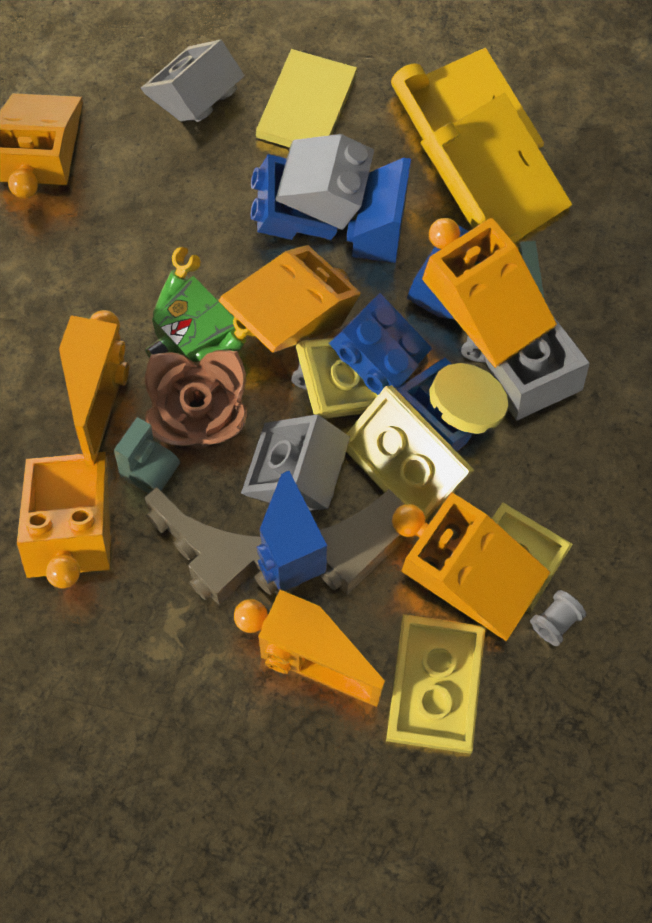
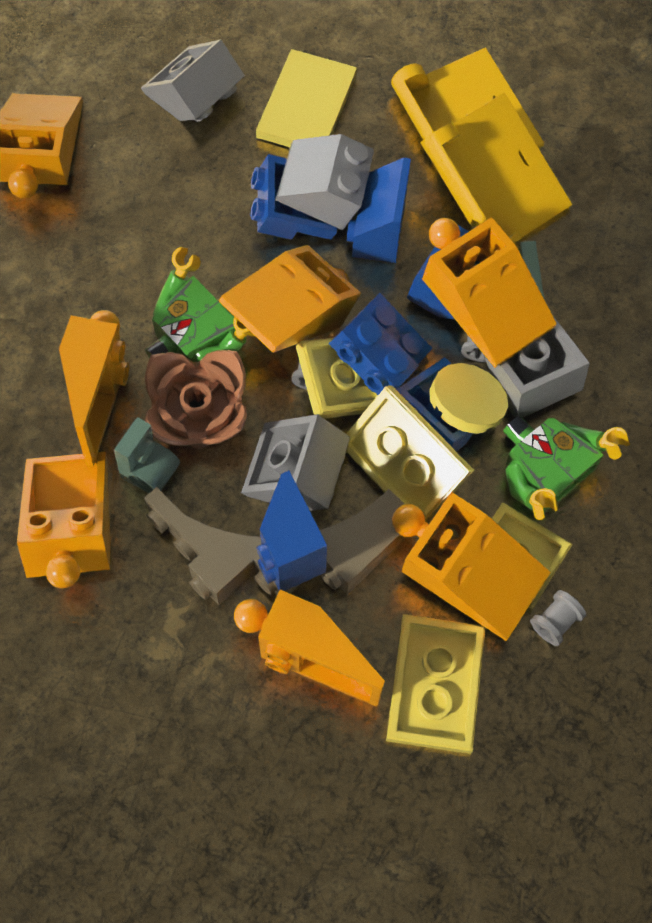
none -> bright green torso [503,415,630,520]

